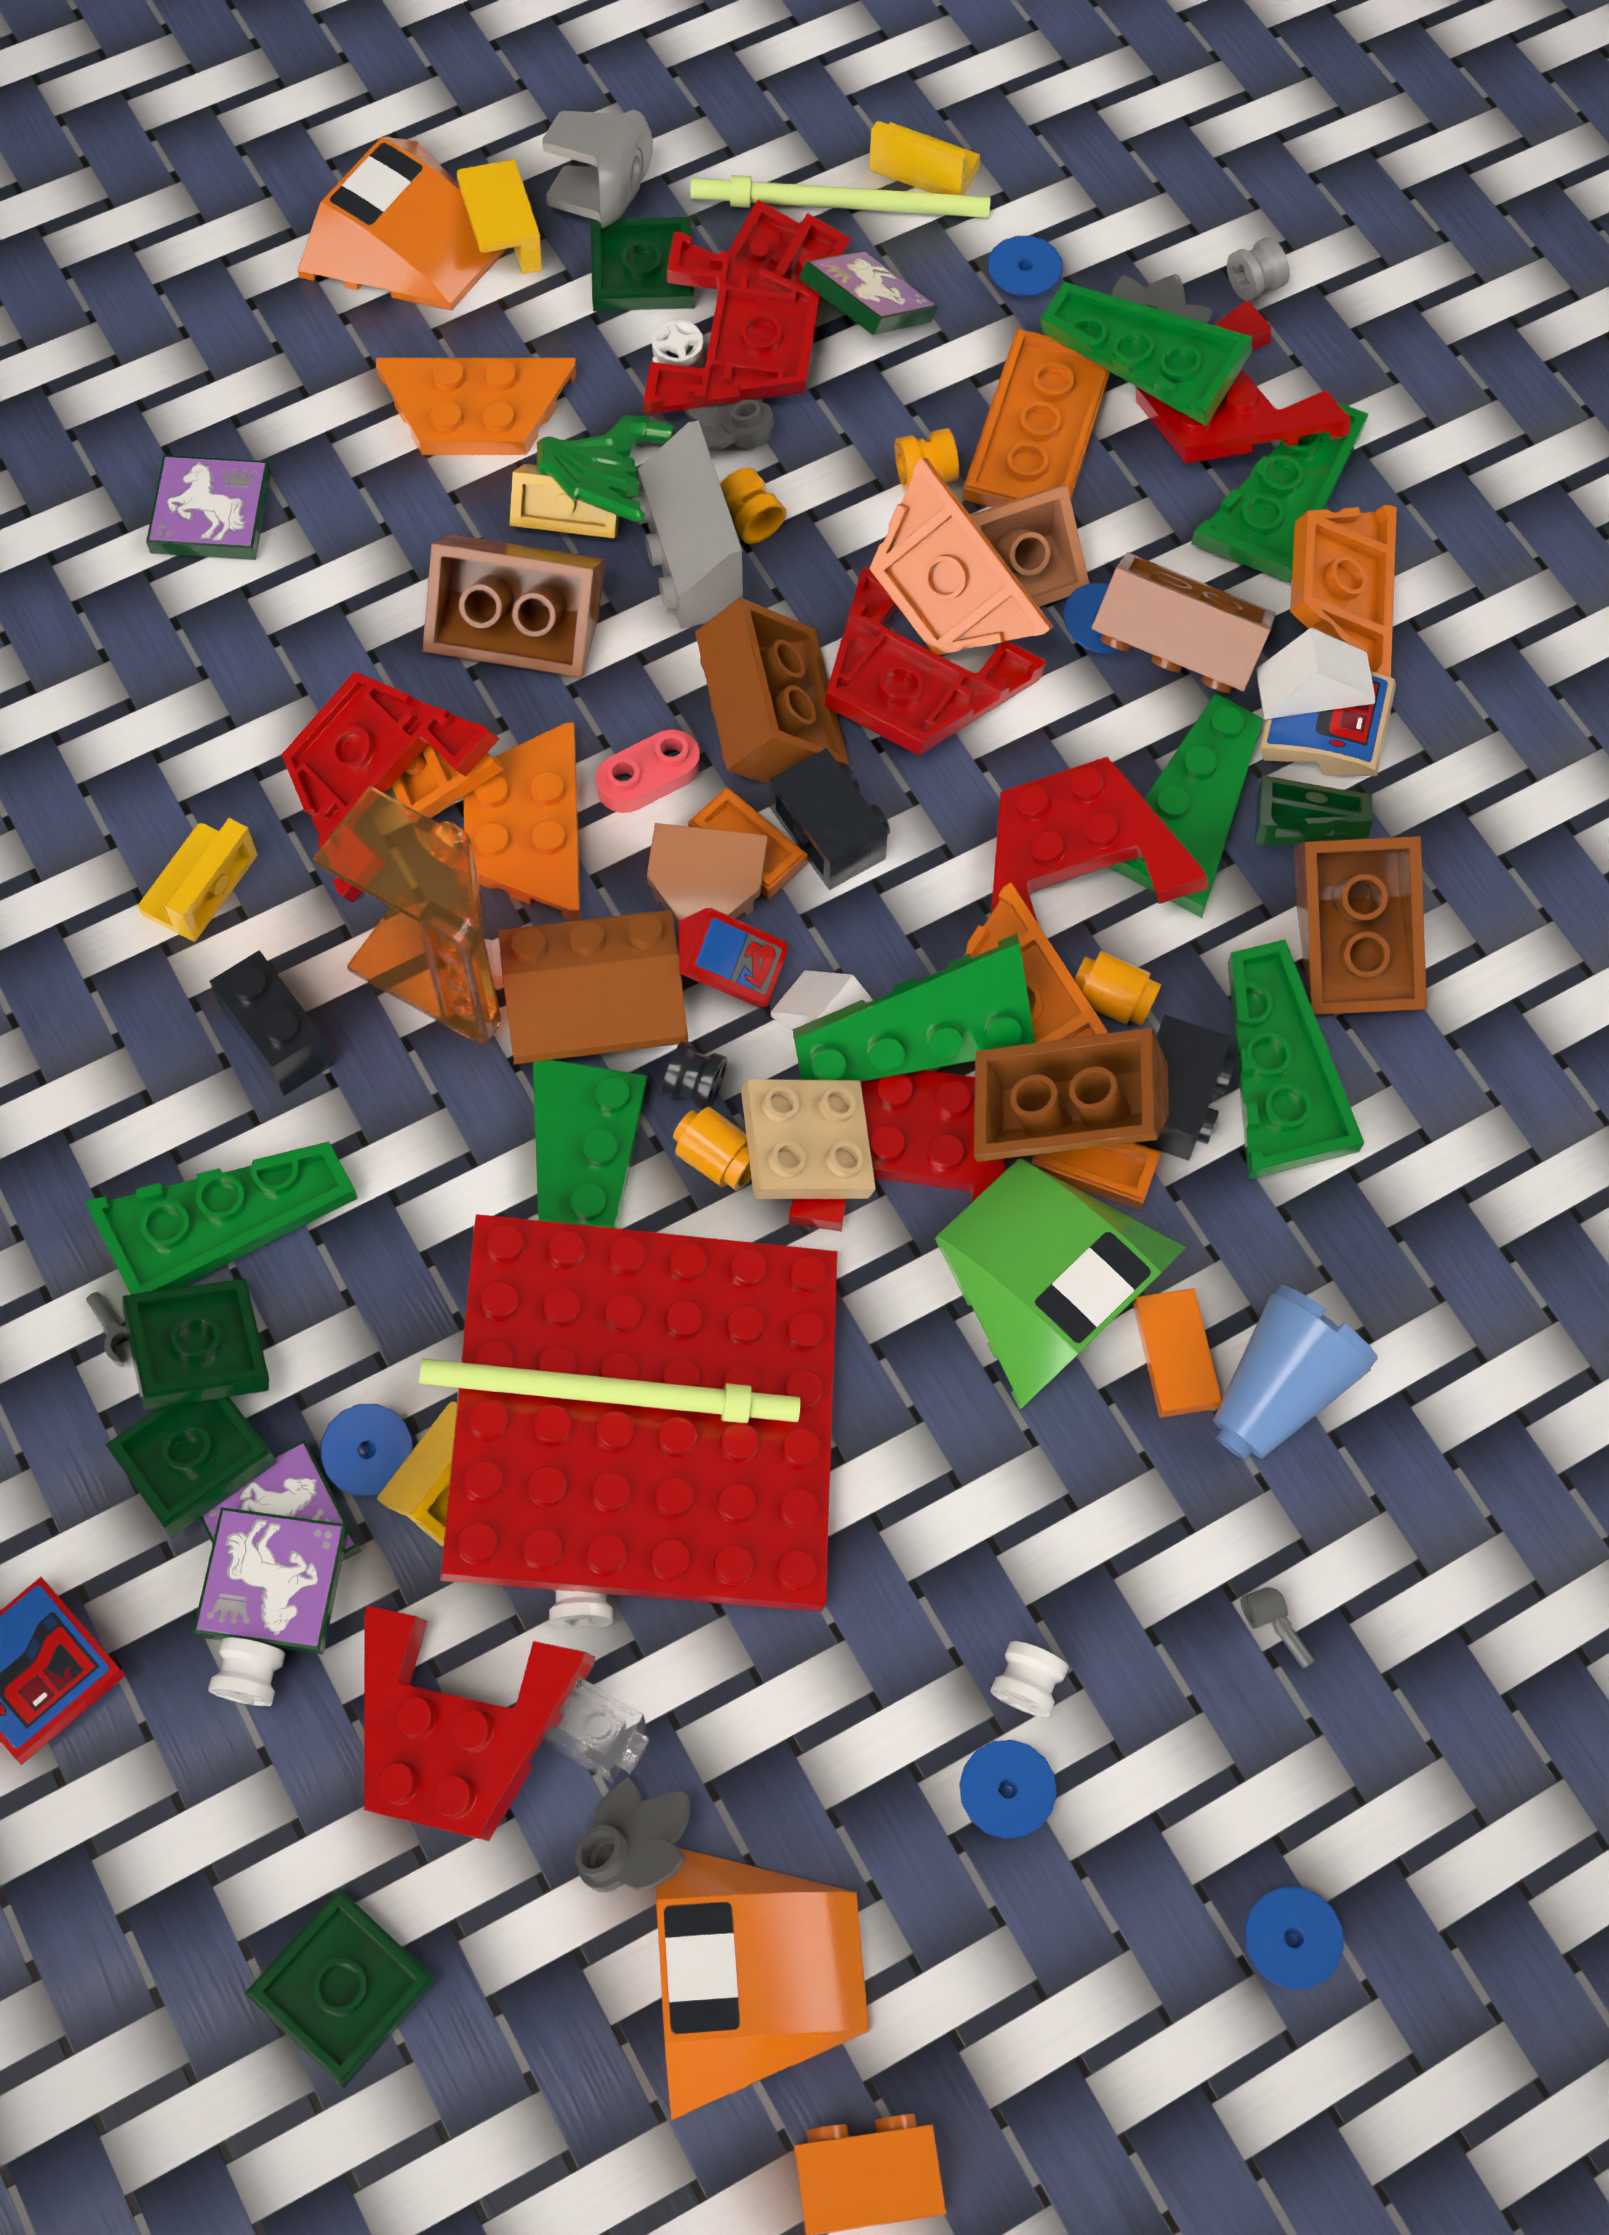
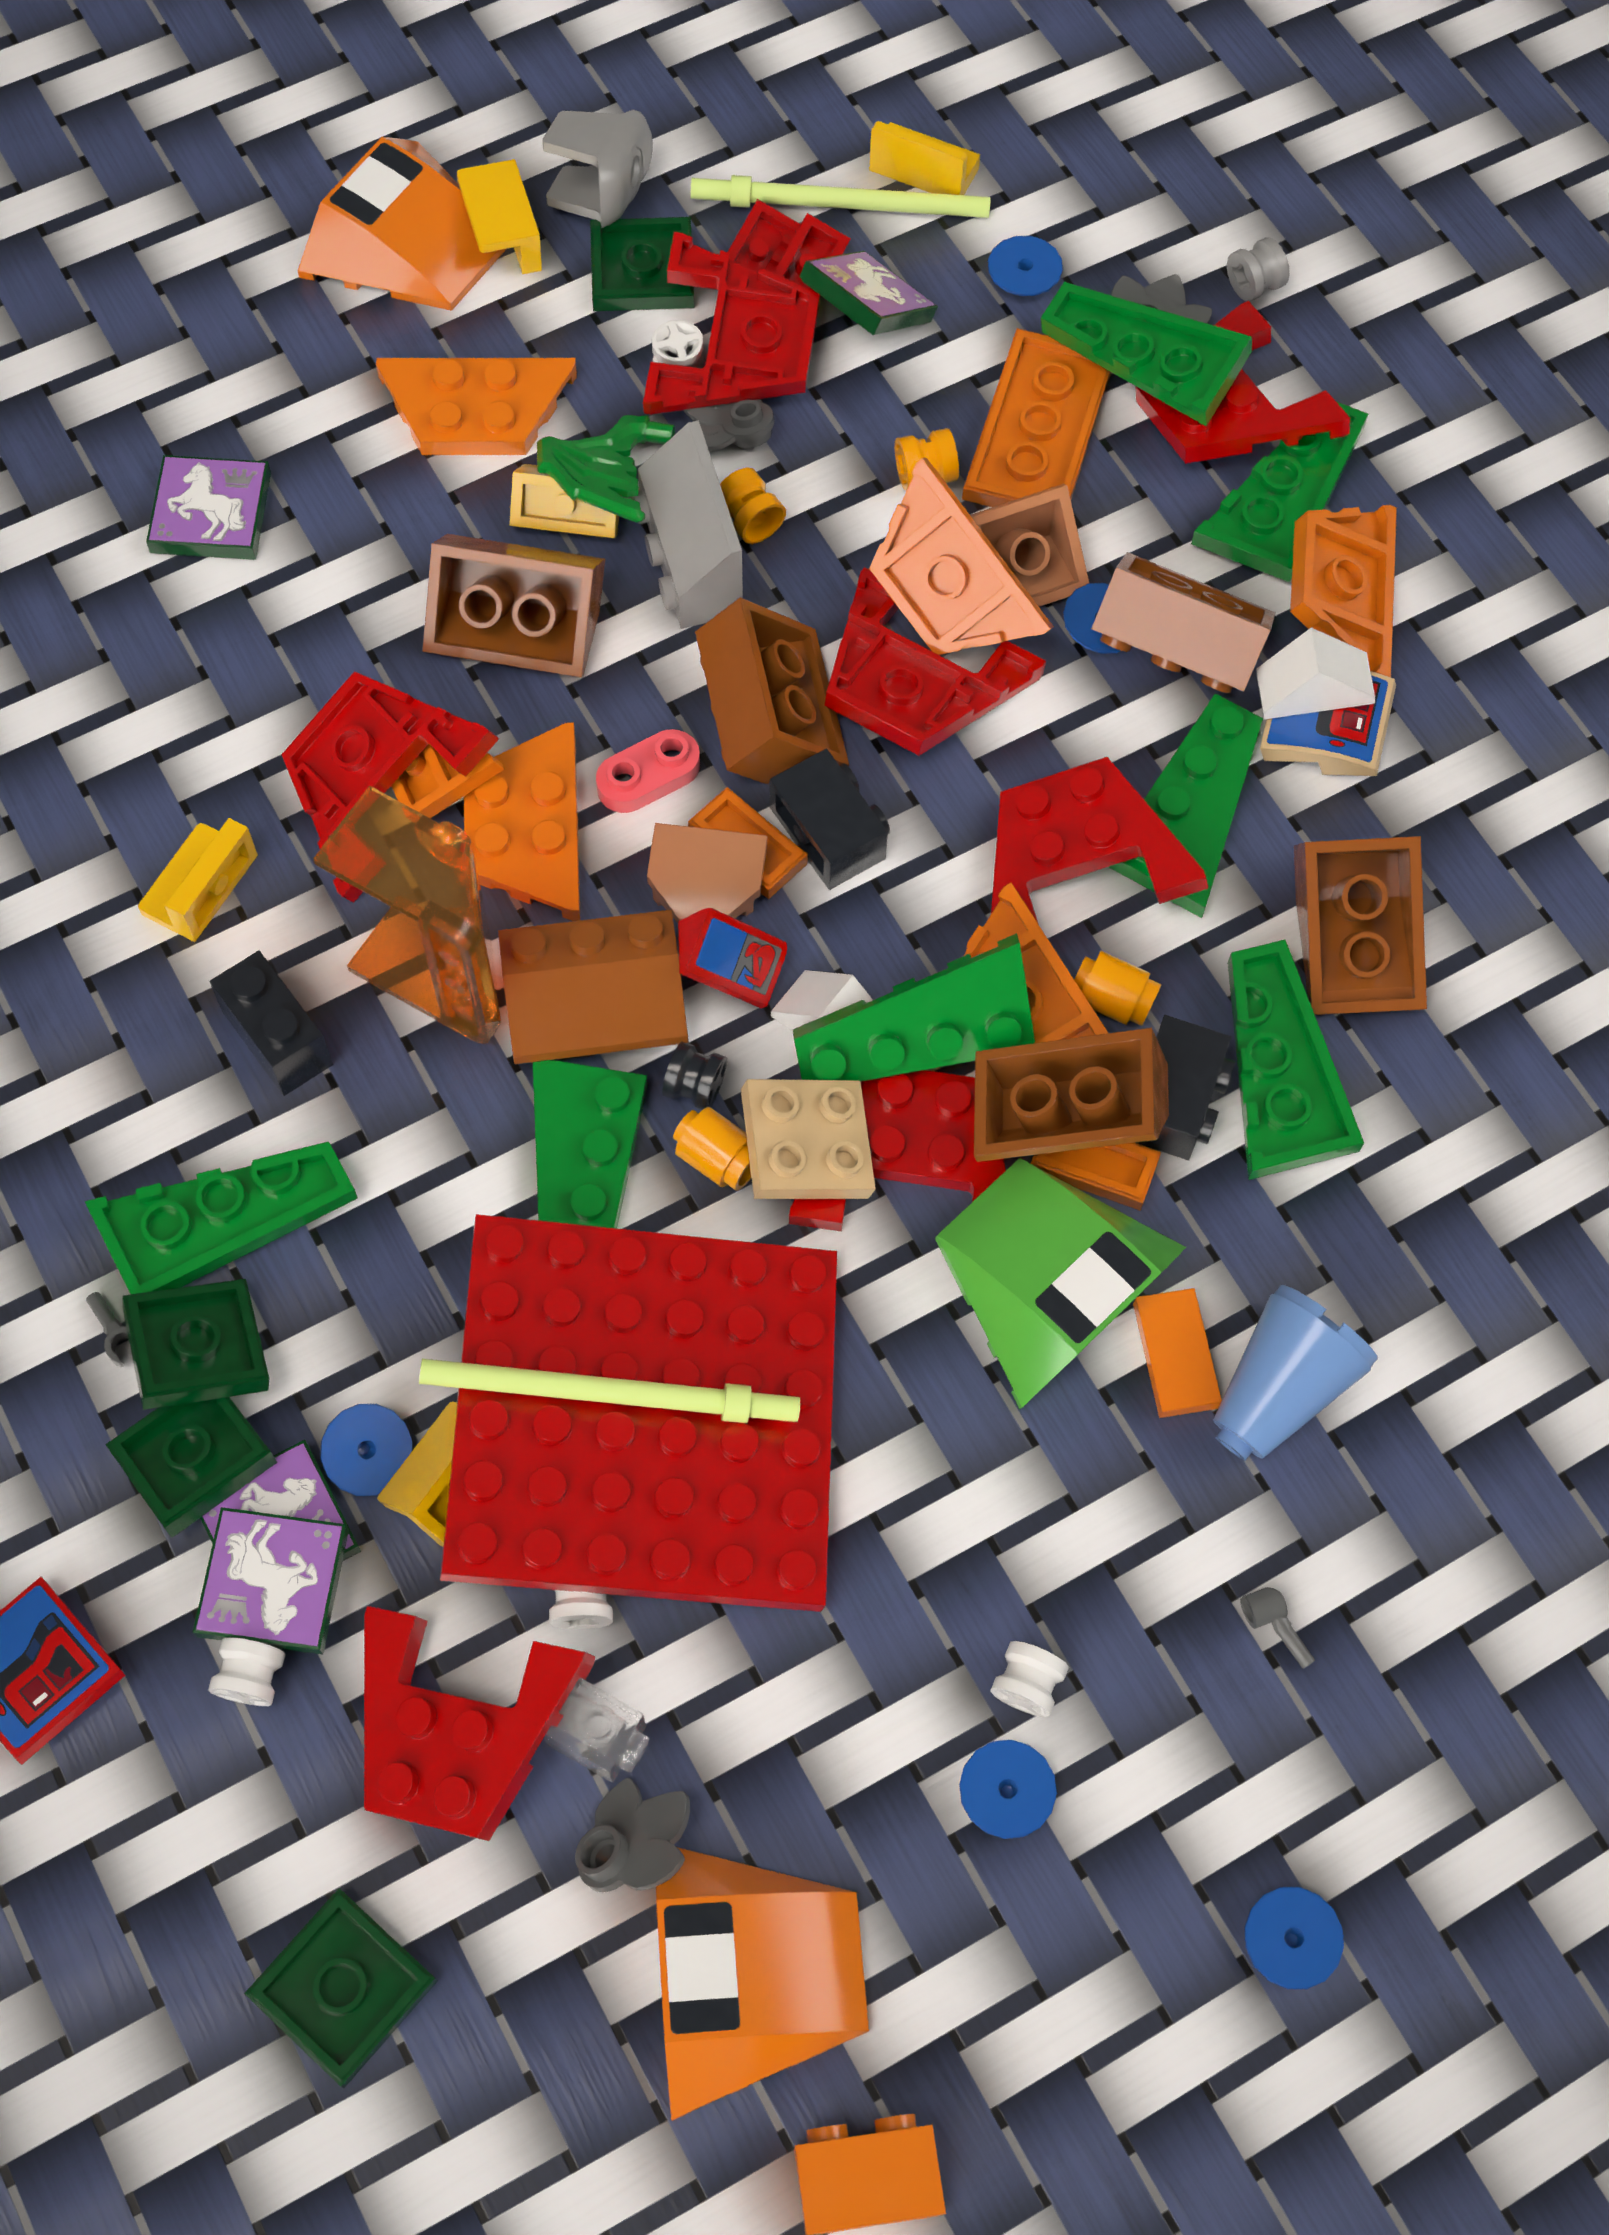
dark green wing [1255,775,1373,845] -> none

